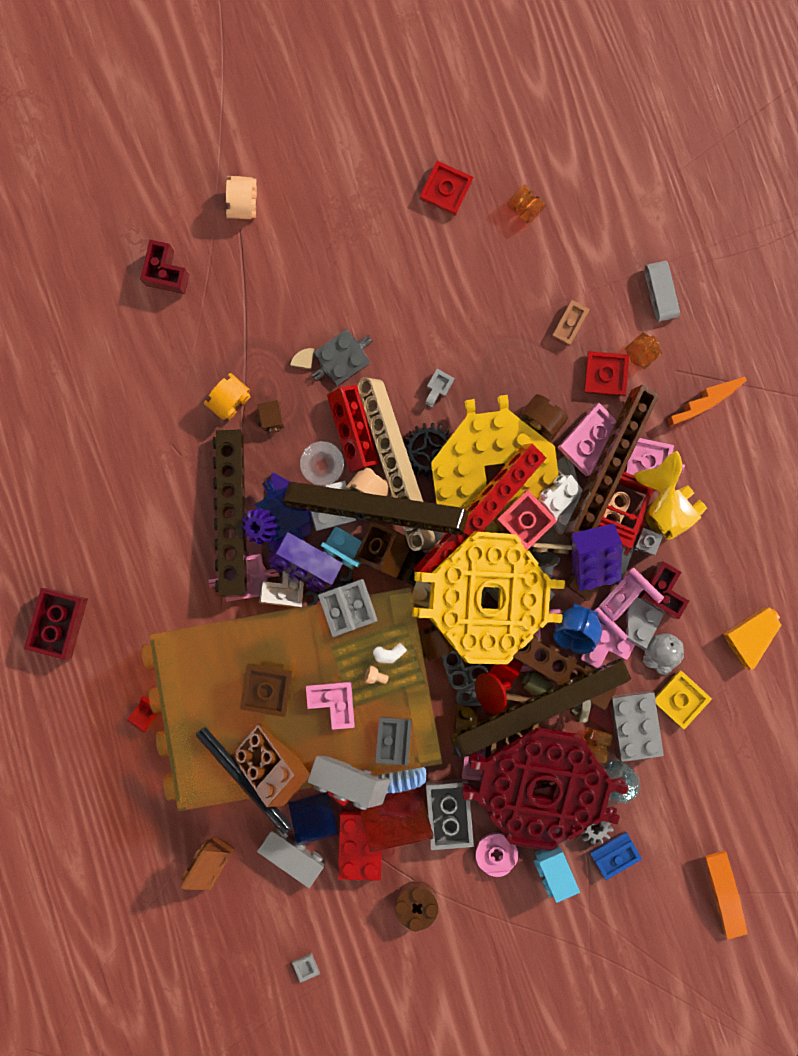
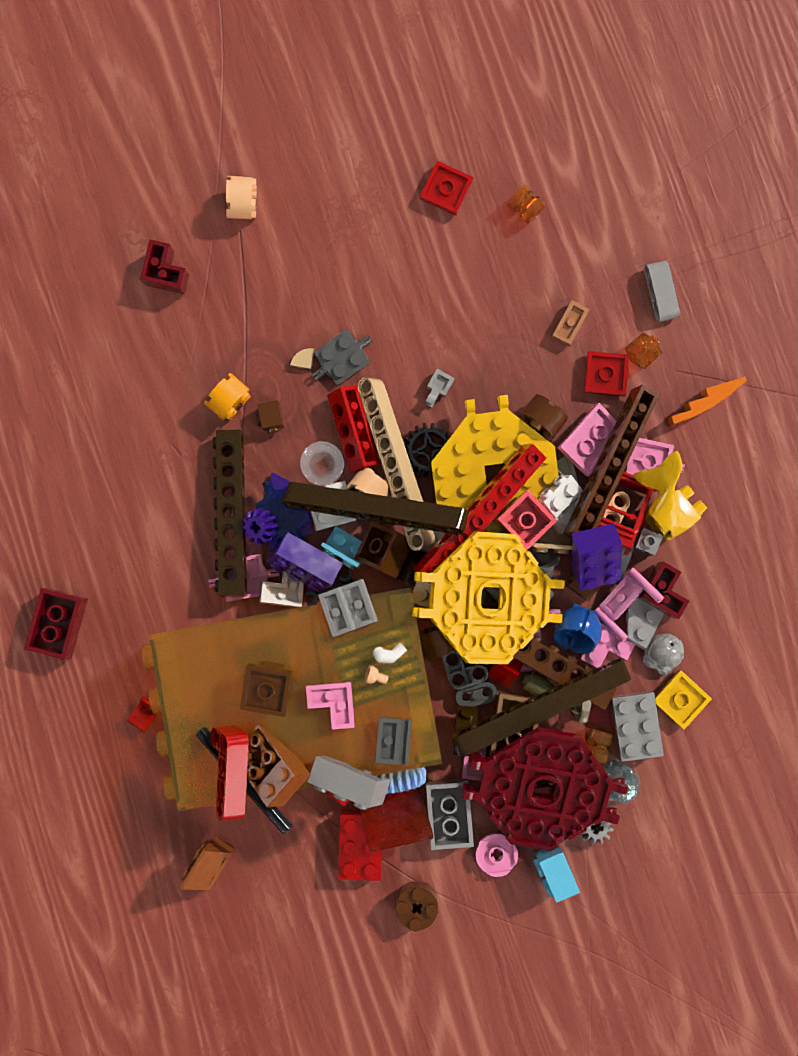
light grey brick [257,827,325,888] -> none
clear blue plate [288,792,338,845] -> none
light grey tile [292,953,320,983] -> none
red shield [475,672,511,714] -> none
blue plate [589,831,642,880] -> none
orange slope [705,850,748,940] -> none
light orange slope [722,607,781,670] -> none
none -> beam [210,725,249,821]

